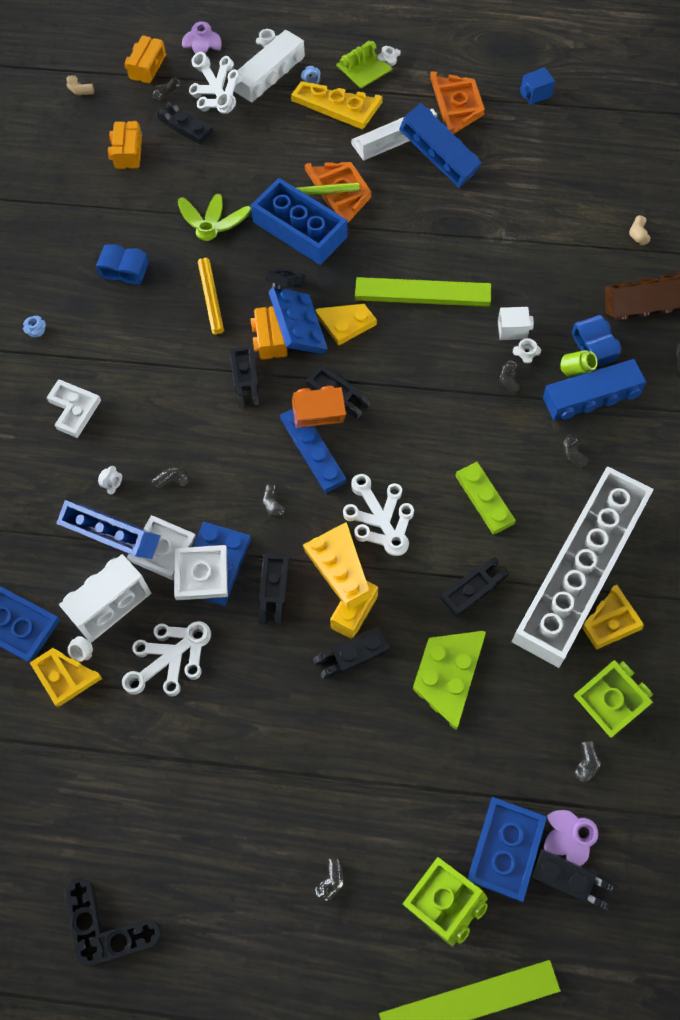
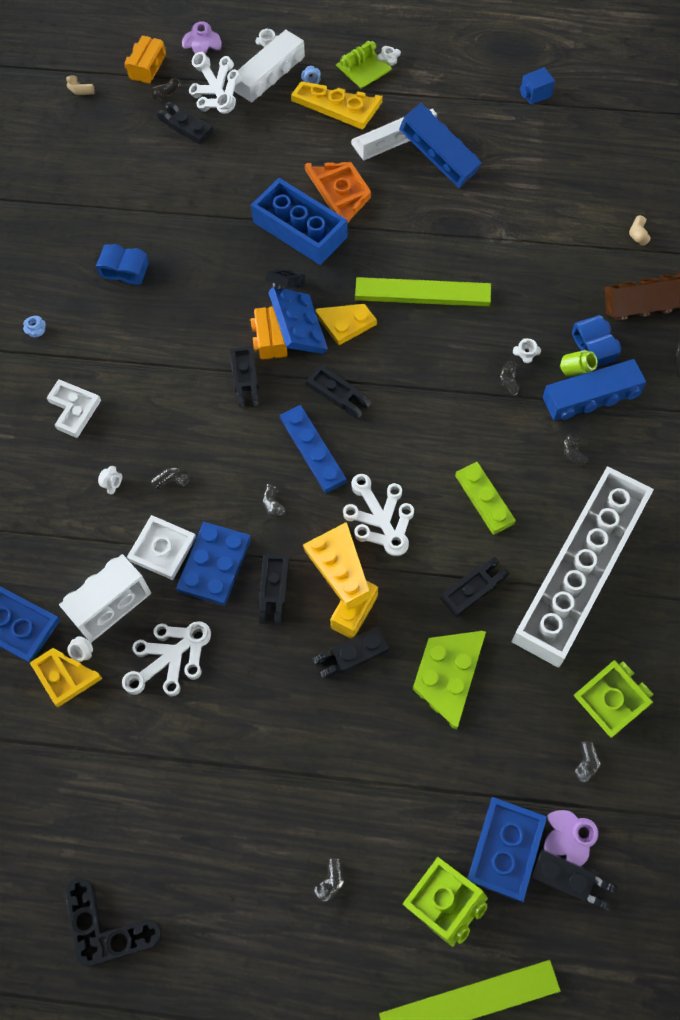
blue brick [56,500,161,560] -> none
light orange brick [108,121,142,169] -> none
white plate [174,545,228,600] -> none
lime plant [178,194,251,241] -> none
yellow axle [198,258,224,335] -> none
orange brick [292,386,346,428] -> none
lime bar [297,183,360,196] -> none
orange wing [430,71,485,134] -> none
white brick [498,307,534,340] -> none
yellow wing [583,585,644,650] -> none

